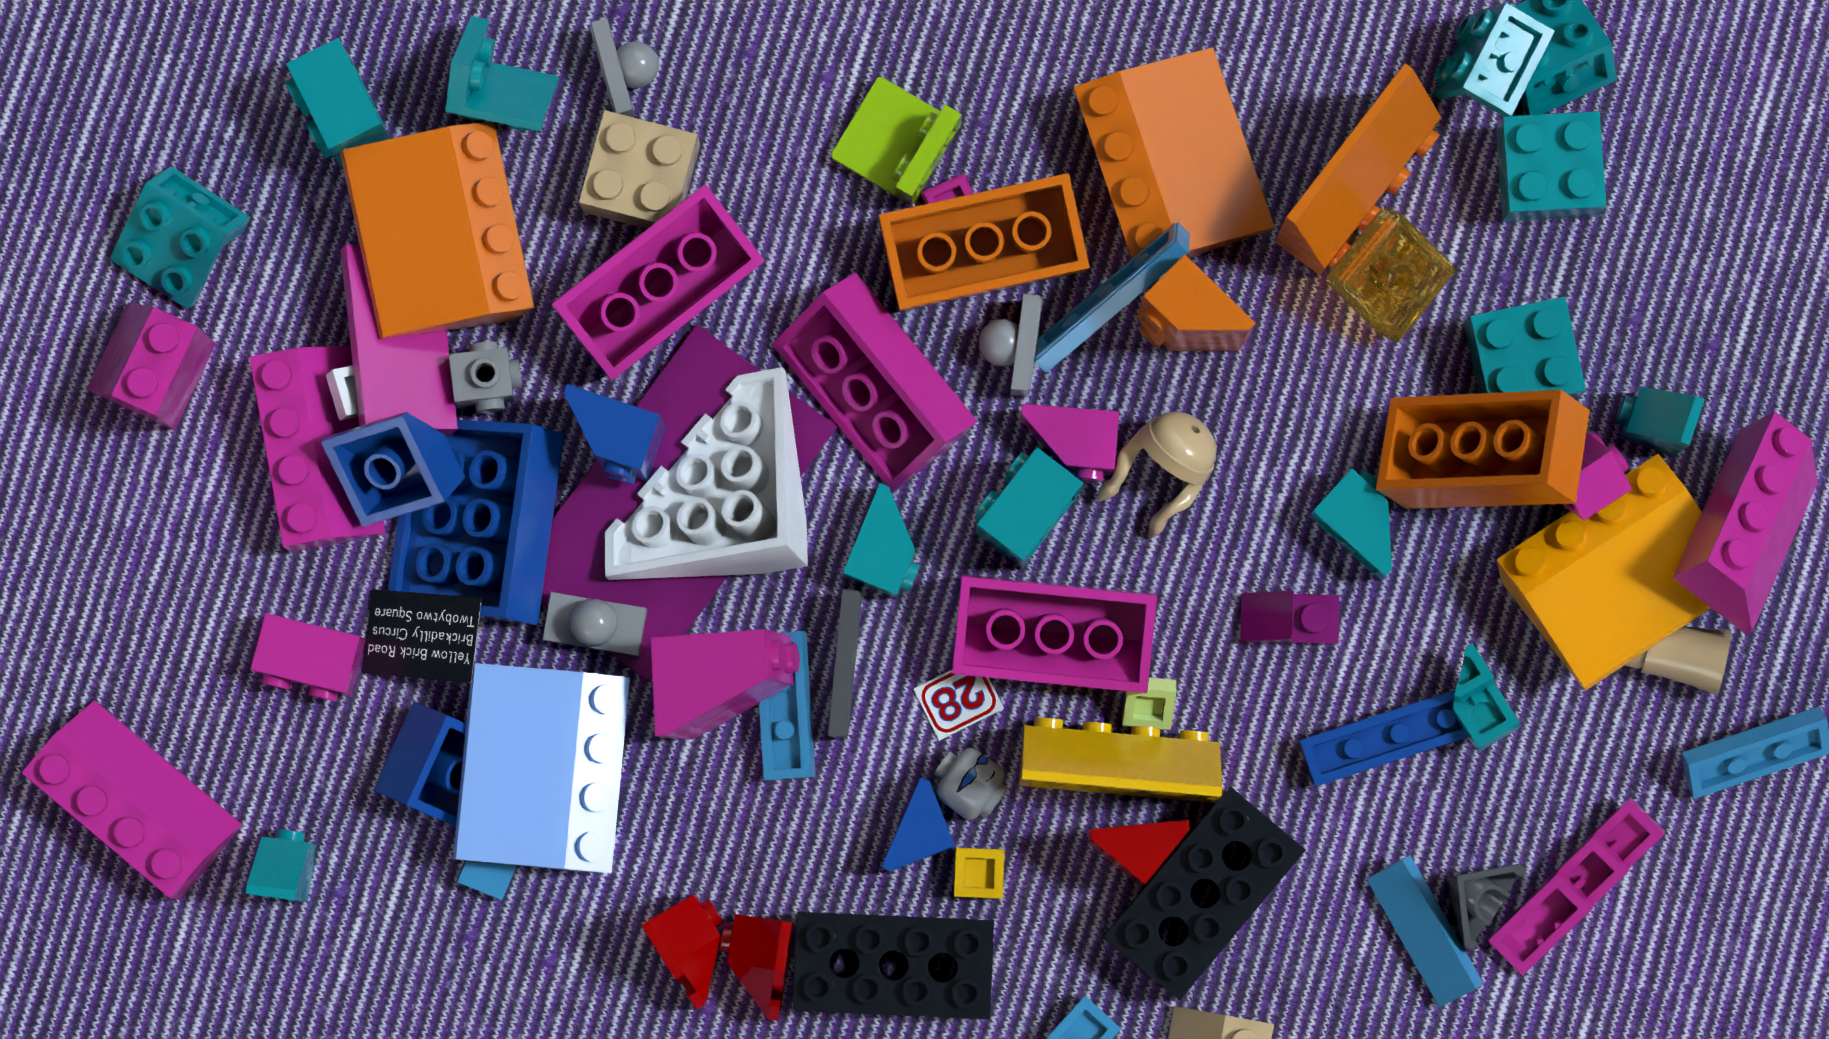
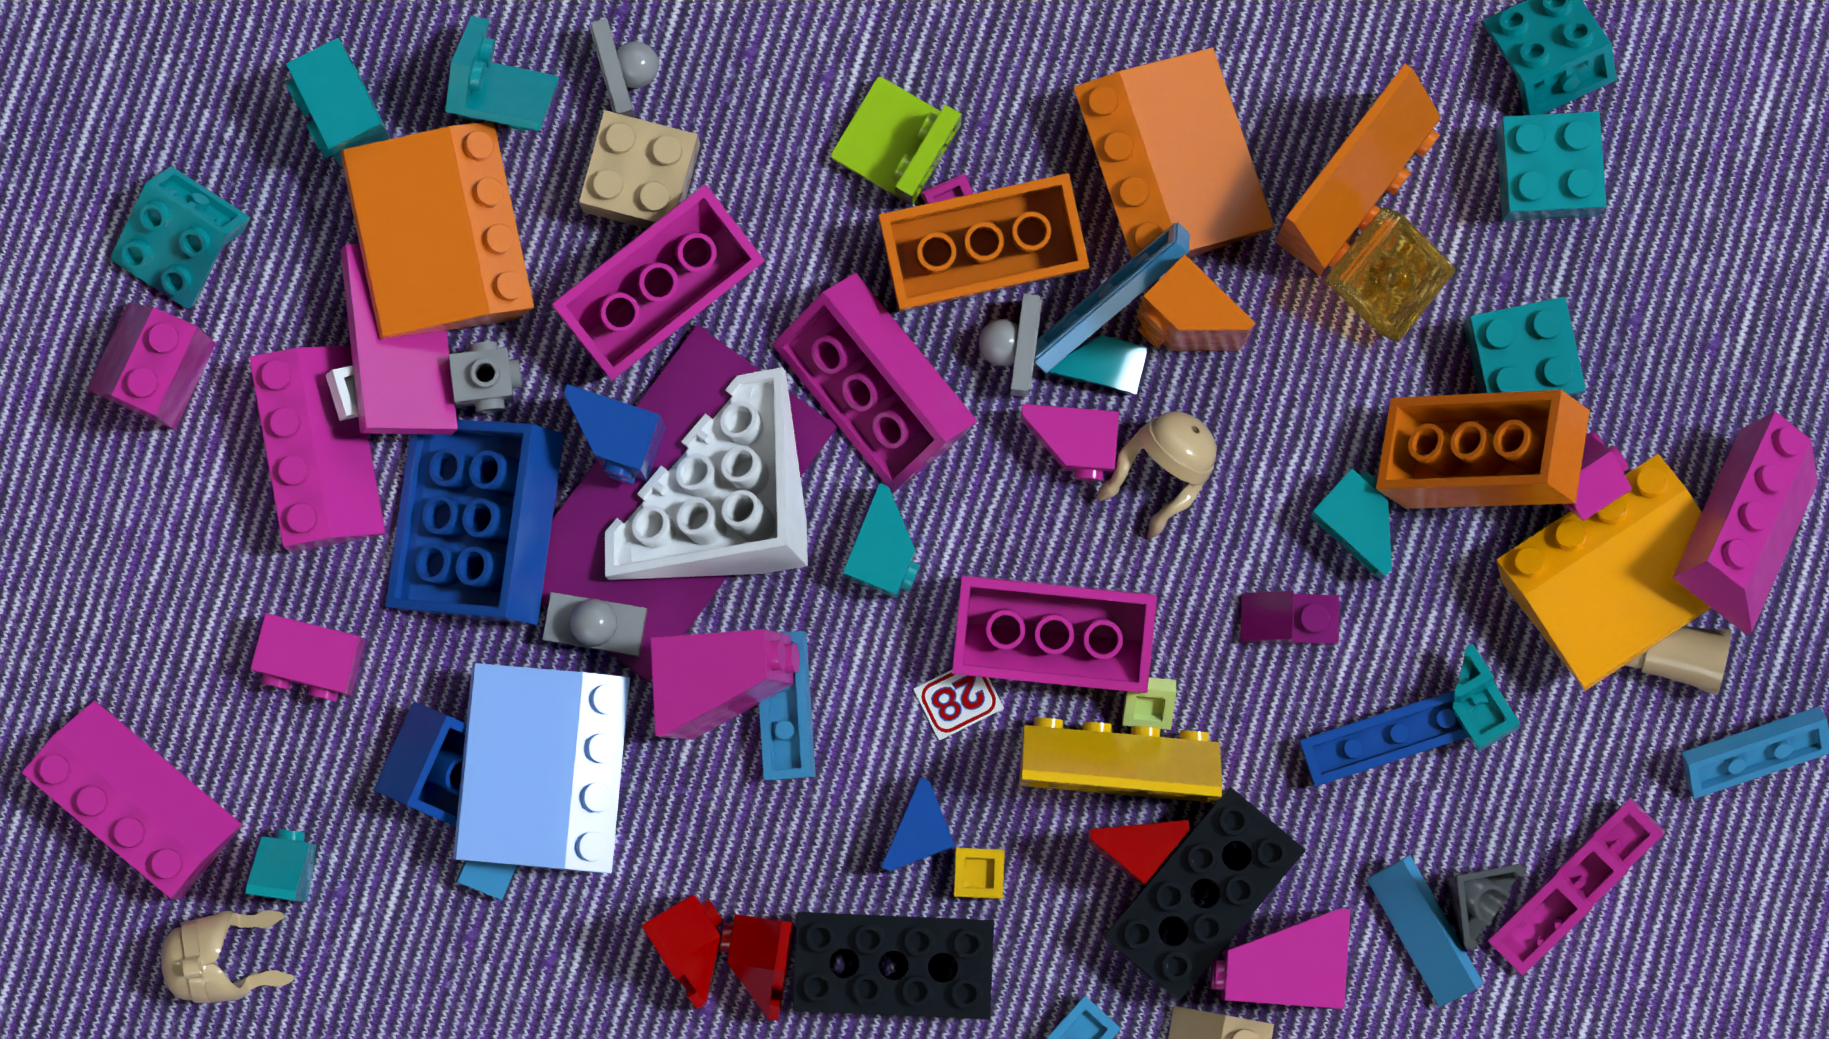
blue slope [321,412,465,527] -> none
black sticker [363,589,481,683] -> none
dark grey tile [828,589,862,739] -> none
light grey head [933,748,1008,820] -> none
teal brick [974,447,1084,570] -> none
bracket [1432,2,1555,117] -> none
teal slope [1615,386,1705,456] -> none
none -> tan hair [161,910,295,1004]
none -> teal slope [1042,335,1148,395]
none -> dark pink slope [1210,909,1351,1009]

